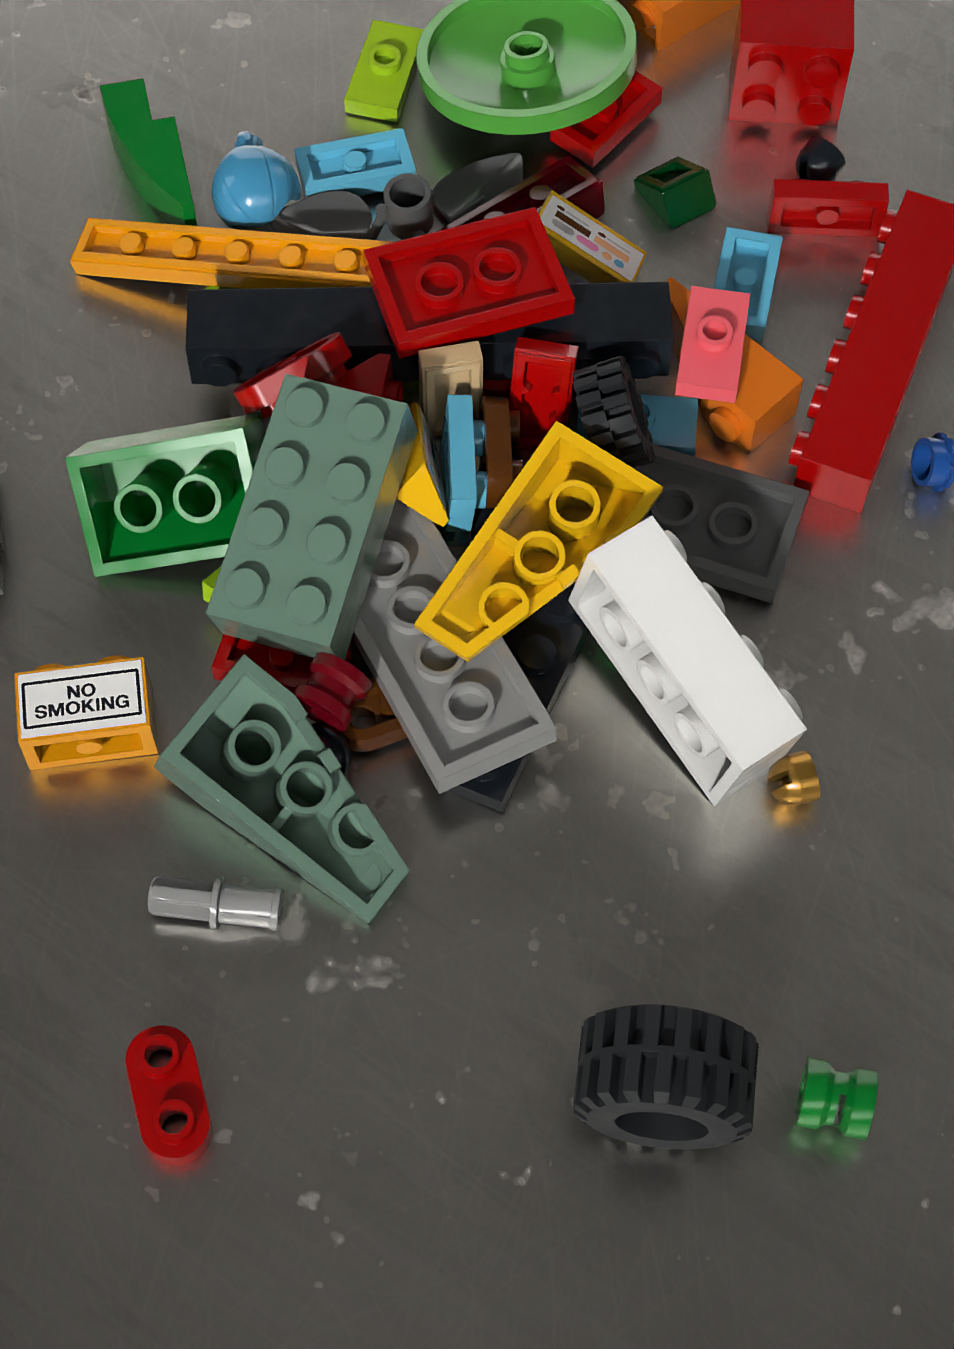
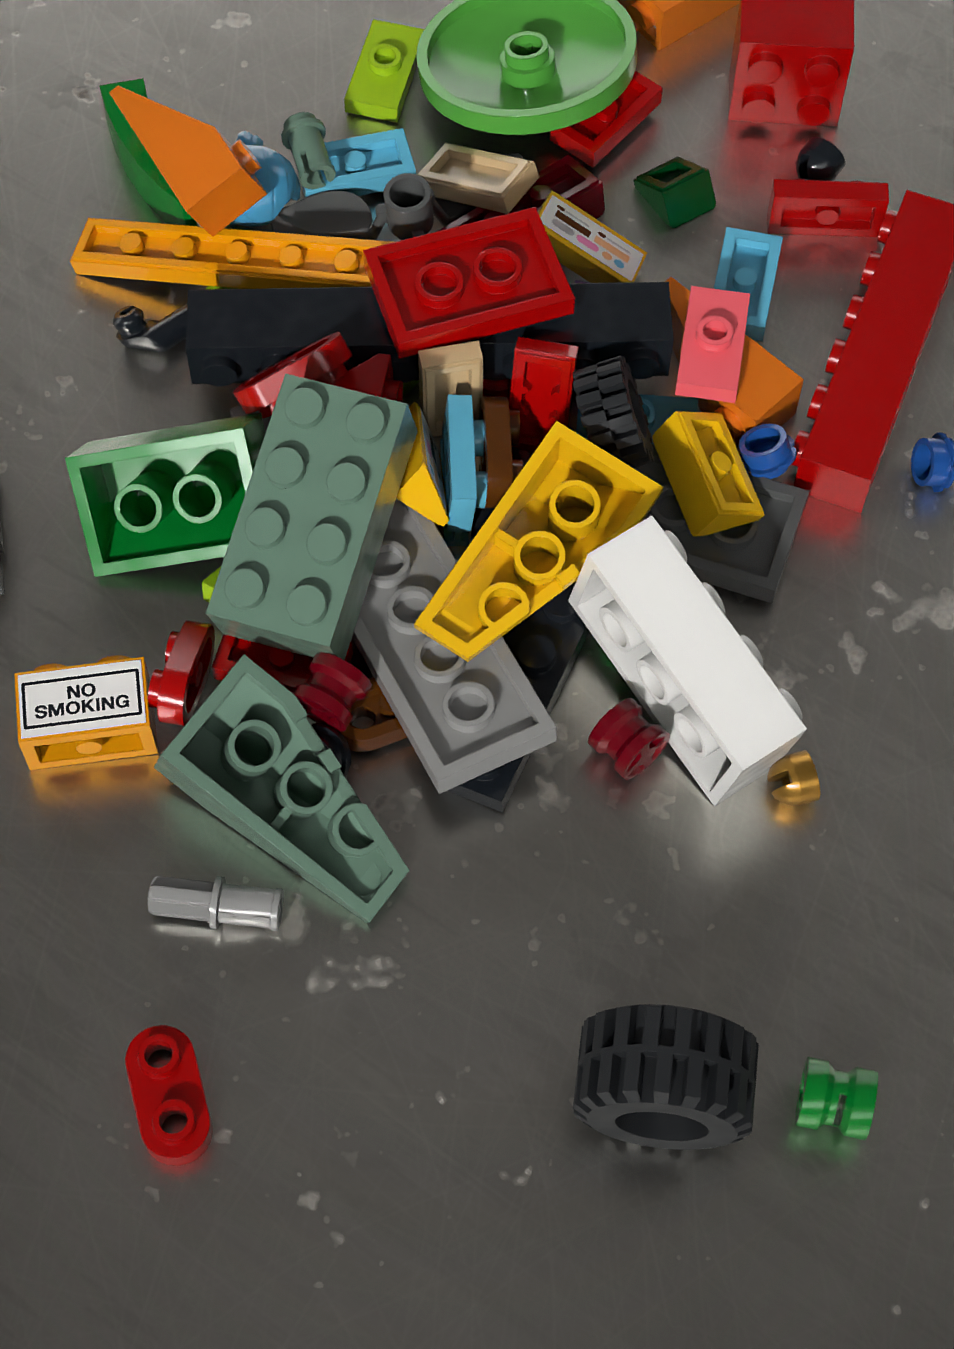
none -> orange slope [109,86,267,237]
none -> black arm [113,304,187,352]
none -> red plate [148,620,215,726]
none -> sand green pin [281,112,336,189]
none -> tan tile [417,143,539,214]
none -> dark red wheel [588,698,670,780]
none -> yellow slope [652,411,765,536]
none -> blue plate [739,424,797,479]

